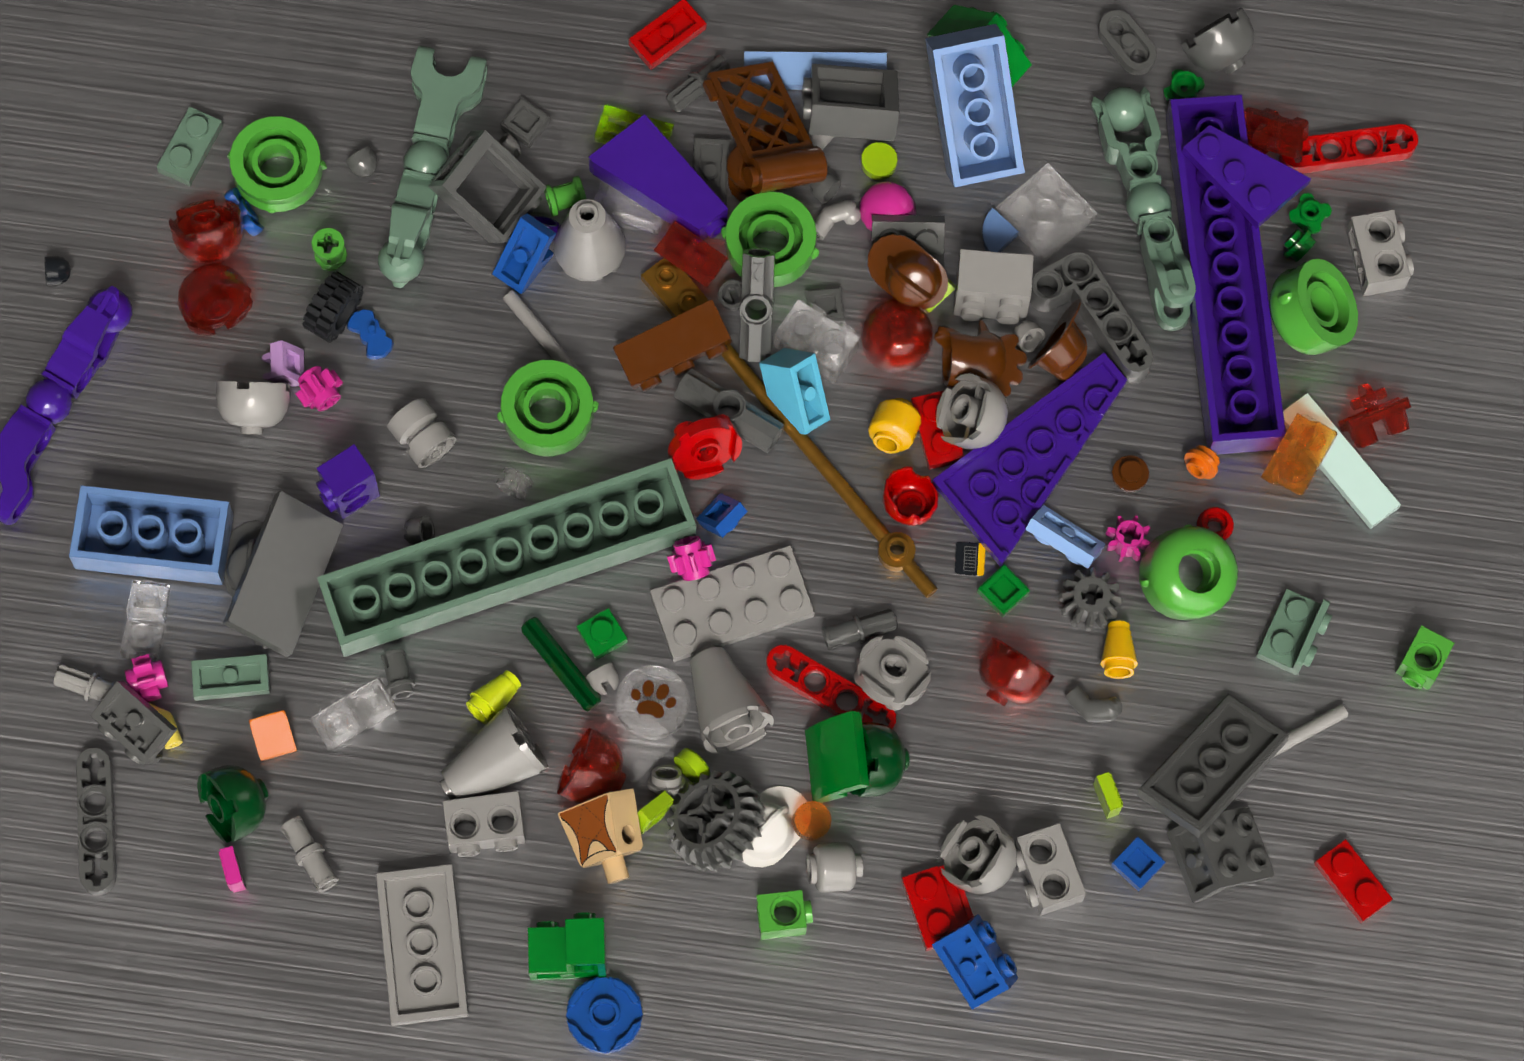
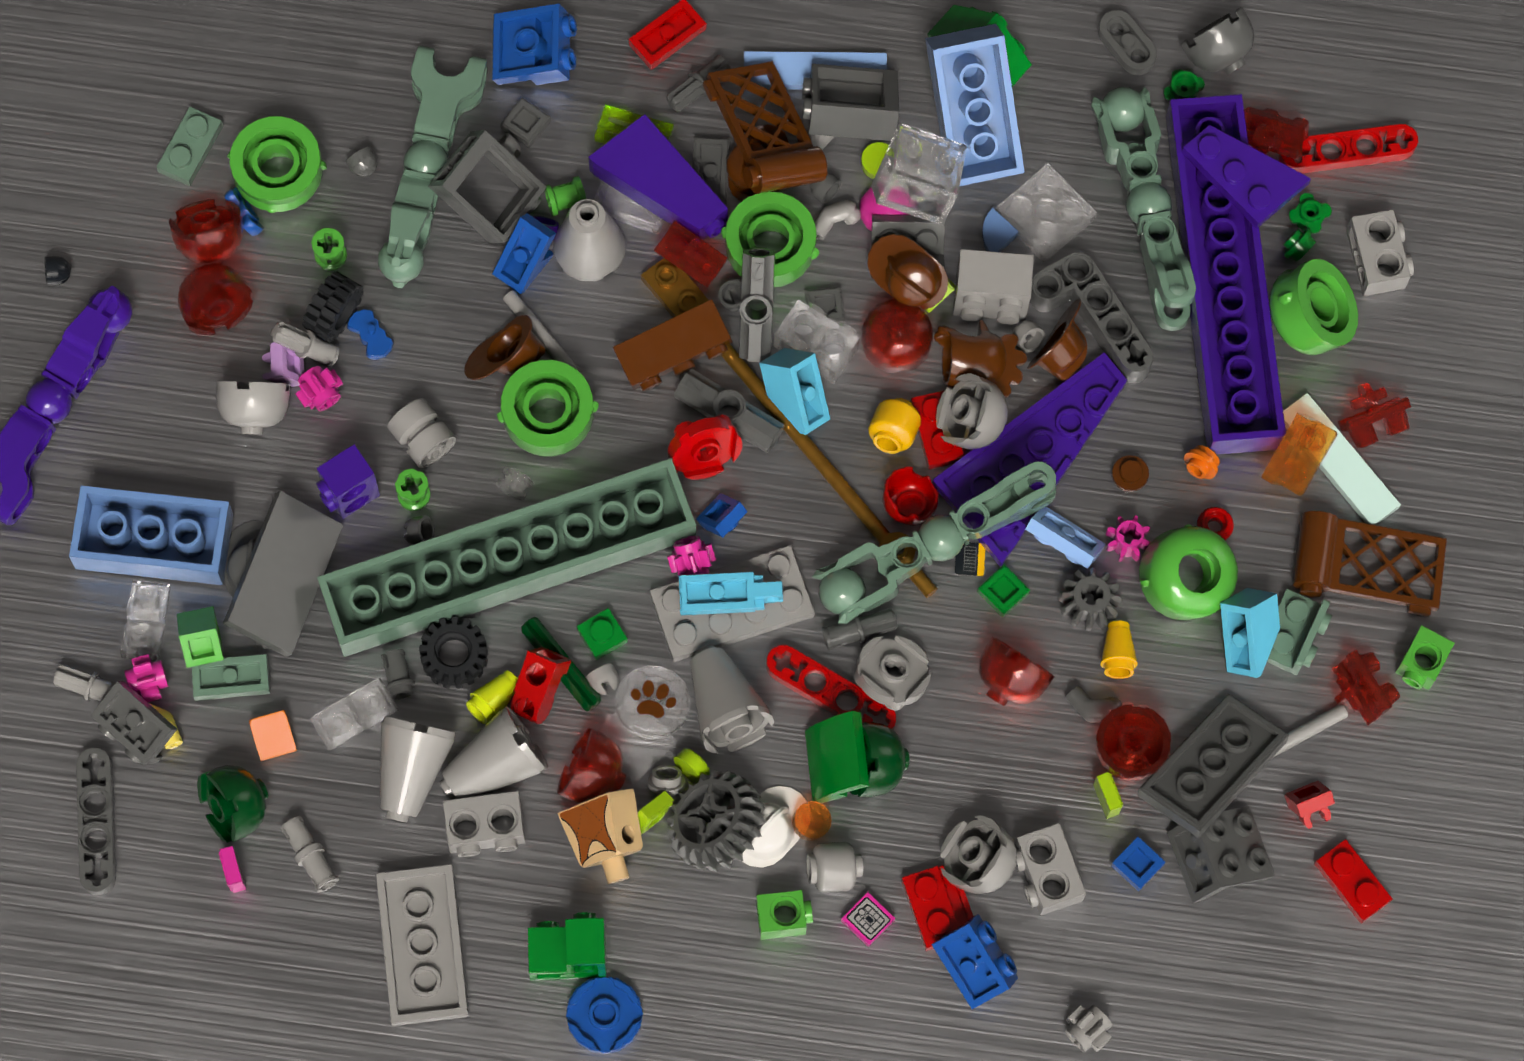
none -> bright green brick [177,606,224,668]
none -> light grey axle [270,322,340,367]
none -> light grey cone [380,716,456,823]
none -> bright green bush [395,468,431,511]
none -> black tyre [419,617,488,689]
none -> reddish brown piece [464,315,546,380]
none -> blue plate [492,3,577,85]
none -> red leg [511,647,572,724]
none -> medium azure hinge [679,572,783,616]
none -> sand green piece [812,461,1056,624]
none -> tile [841,892,895,948]
none -> clear slope [871,122,967,226]
none -> light grey gear [1065,1005,1113,1052]
none -> clear red cylinder [1095,705,1171,782]
none -> medium azure slope [1220,588,1280,678]
none -> red tile [1284,780,1335,829]
none -> reddish brown piece [1293,511,1447,617]
none -> clear red hips [1333,650,1400,725]

